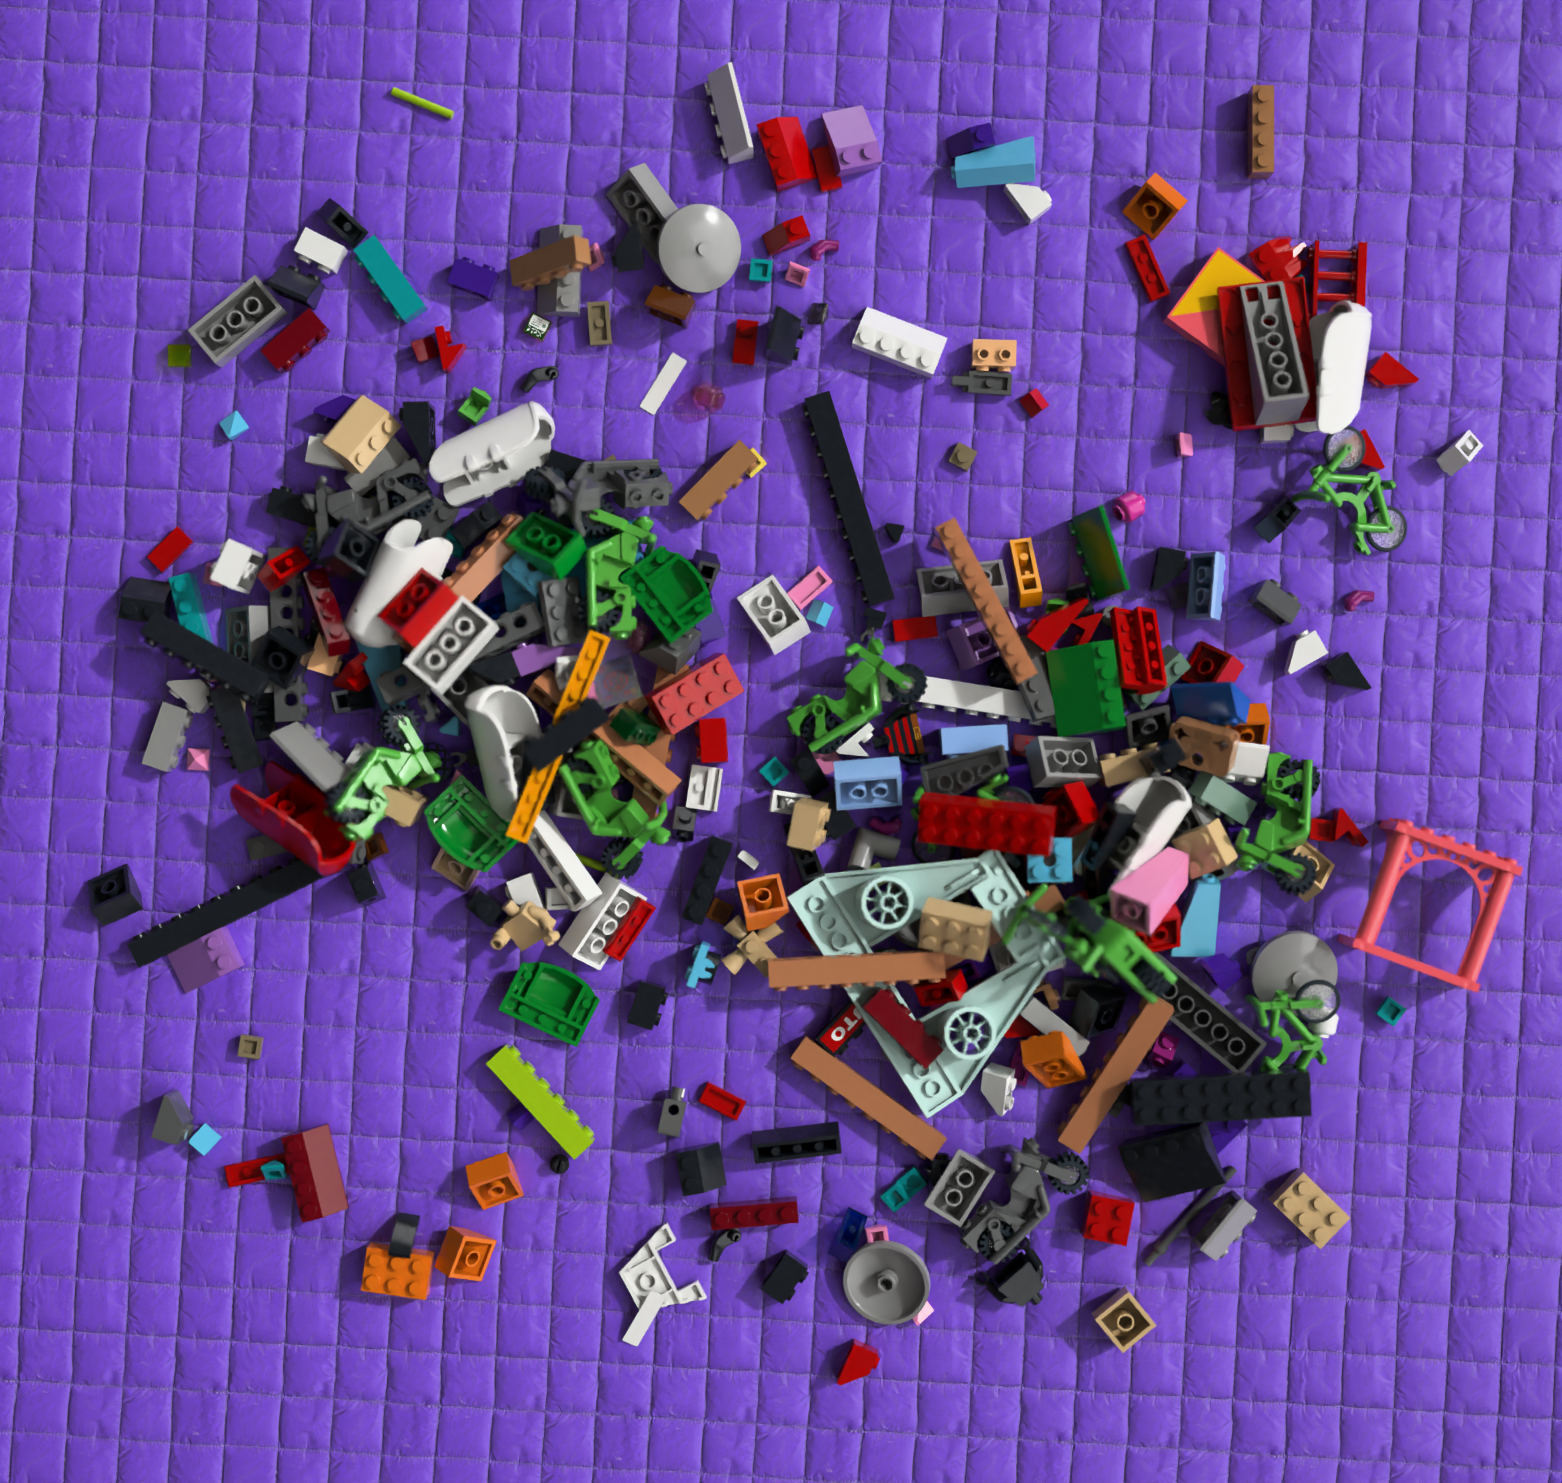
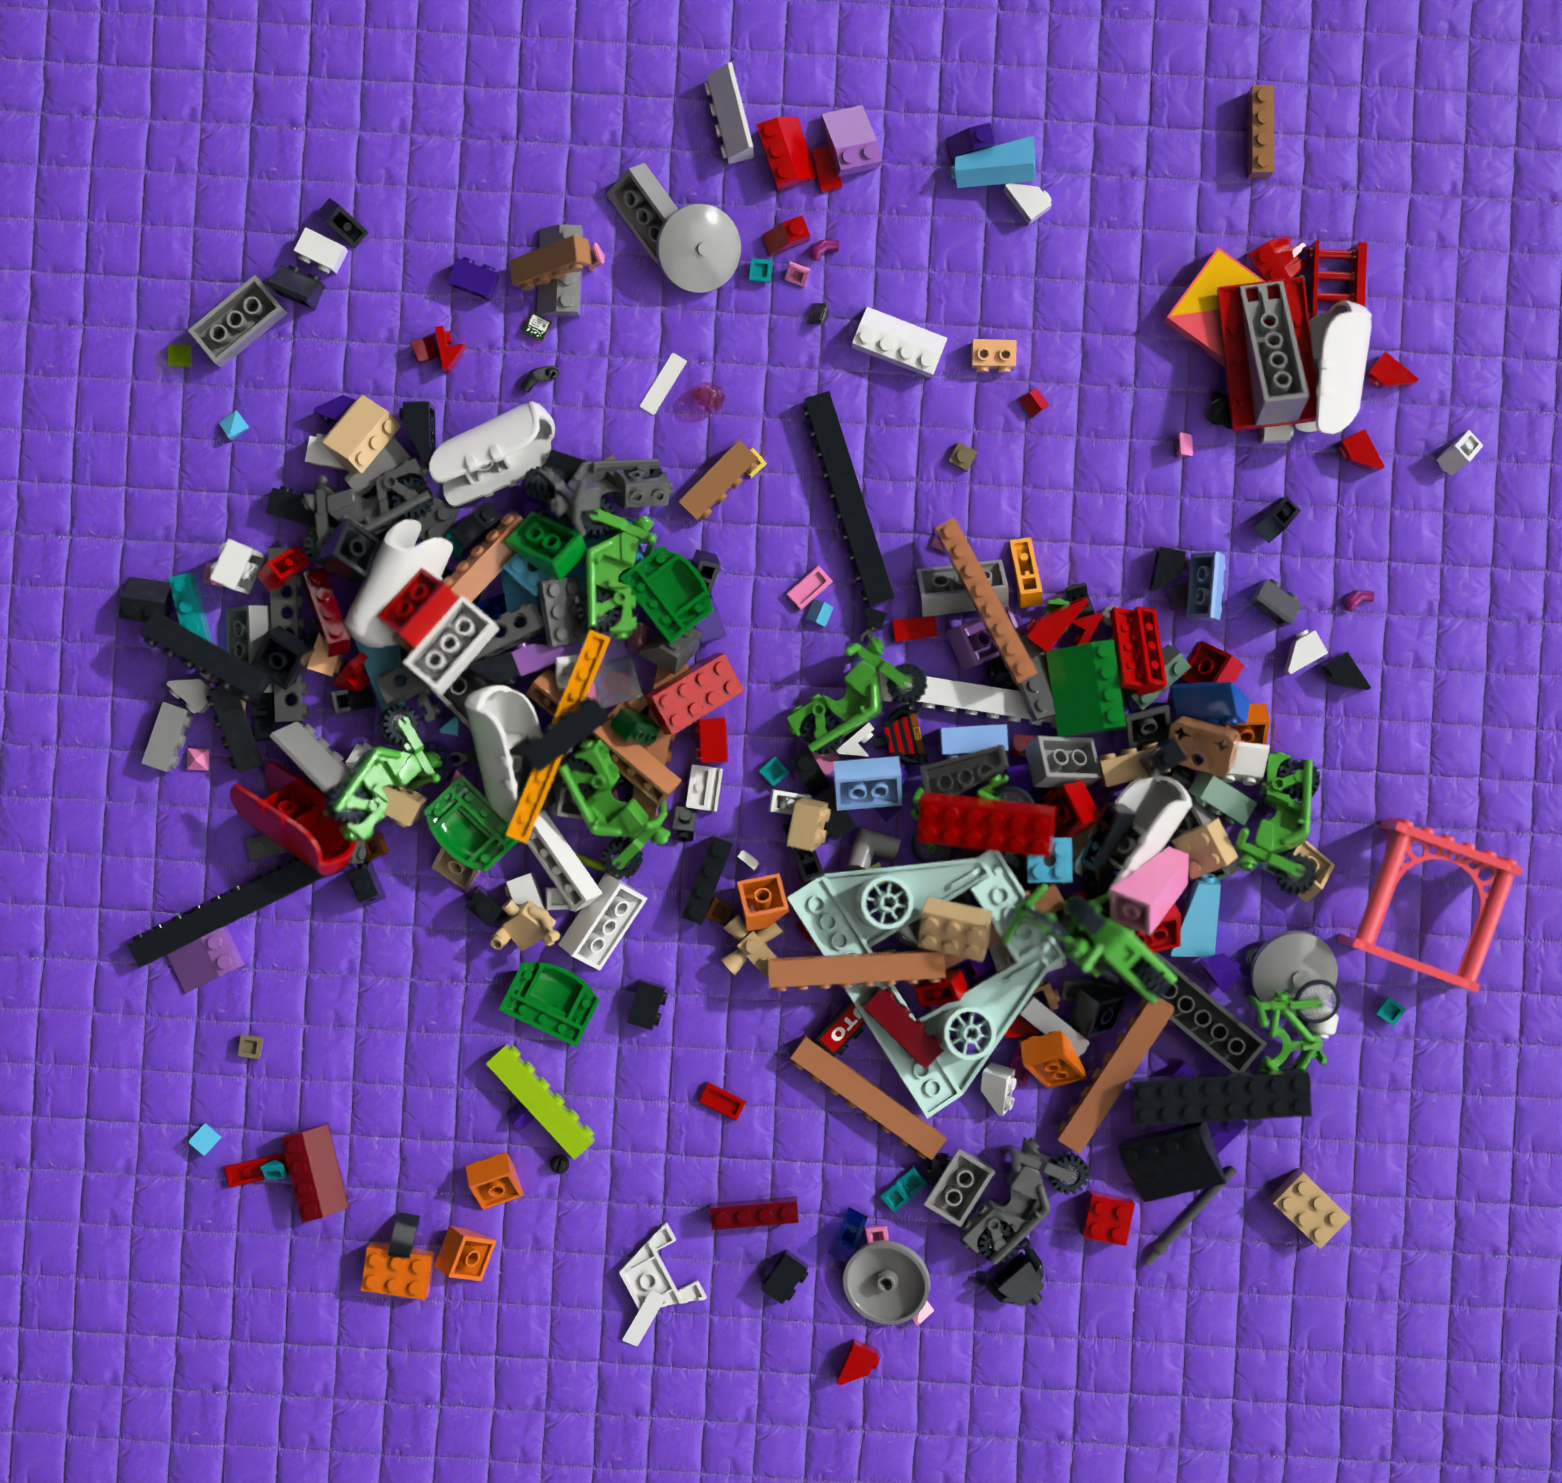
black slope [87,863,143,926] -> none
red tile [147,526,194,573] -> none
dark grey slope [151,1089,194,1145] -> none
dark red brick [260,308,330,373] -> none
teal brick [353,235,428,324] -> none
lime bar [391,87,454,119] -> none
bright green bracket [457,387,492,426] -> none
dark tan plate [587,301,612,347] -> none
red tile [602,896,656,962] -> none
black slope [611,221,645,272] -> none
reddish brown slope [644,284,696,329] -> none
dark grey torso [657,1086,687,1137] -> none
black slope [675,1142,727,1196] -> none
medium azure piece [684,941,722,988] -> none
black arm [708,1228,741,1262] -> none
red slope [732,319,759,366] -> none
white slope [737,575,811,655] -> none
black brick [752,1121,842,1164] -> none
black slope [766,306,805,366] -> none
magenta arm [869,817,902,835] -> none
black slope [884,523,905,545] -> none
dark grey hinge [951,370,1012,396] -> none
green slope [1068,505,1130,601] -> none
tan brick [1091,1286,1156,1353] -> none
piece [1108,1082,1130,1118] -> none
dark pink head [1112,491,1146,523] -> none
orange slope [1122,172,1188,240] -> none
red tile [1124,234,1171,303] -> none
magenta bracket [1145,1031,1180,1068] -> none
light grey slope [1192,1190,1257,1261] -> none
dark purple slope [1225,825,1250,844] -> none
piece [1291,426,1407,555] -> none
red bracket [1307,818,1335,842] -> none
red slope [1332,807,1369,847] -> none

